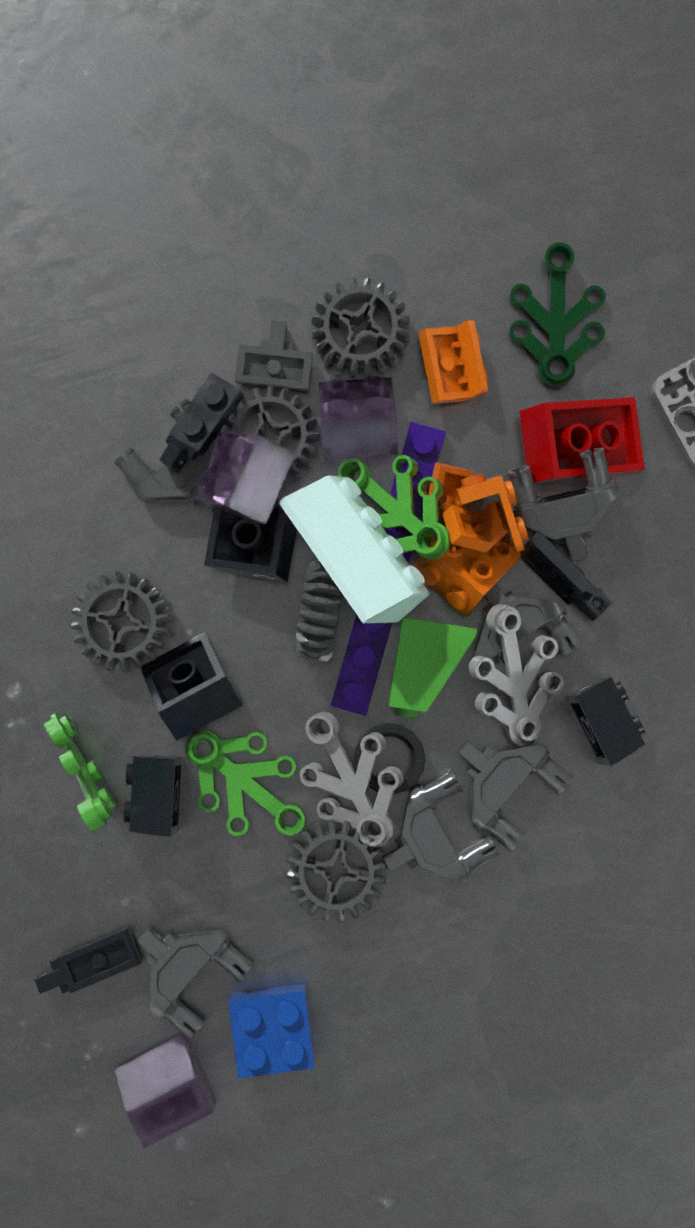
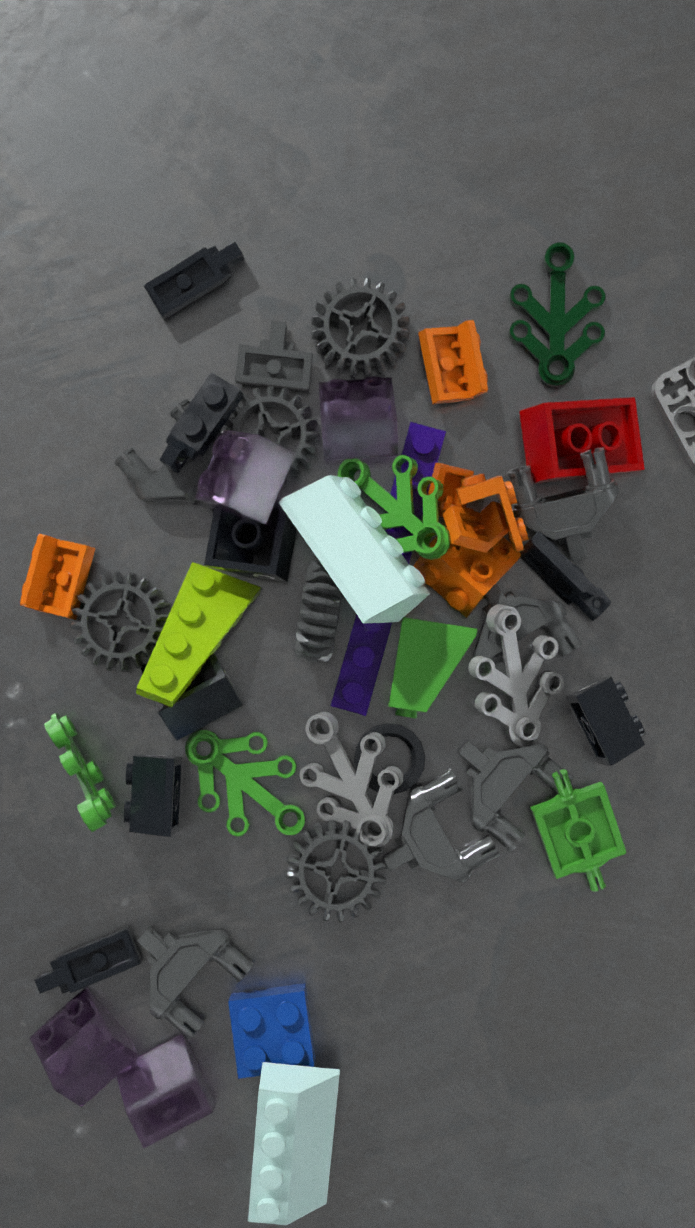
none -> orange bracket [20,534,95,620]
none -> clear purple slope [30,987,139,1107]
none -> lime wing [136,562,261,707]
none -> black hinge [144,241,245,319]
none -> light aqua slope [248,1062,340,1225]
none -> bright green plate [530,769,627,892]

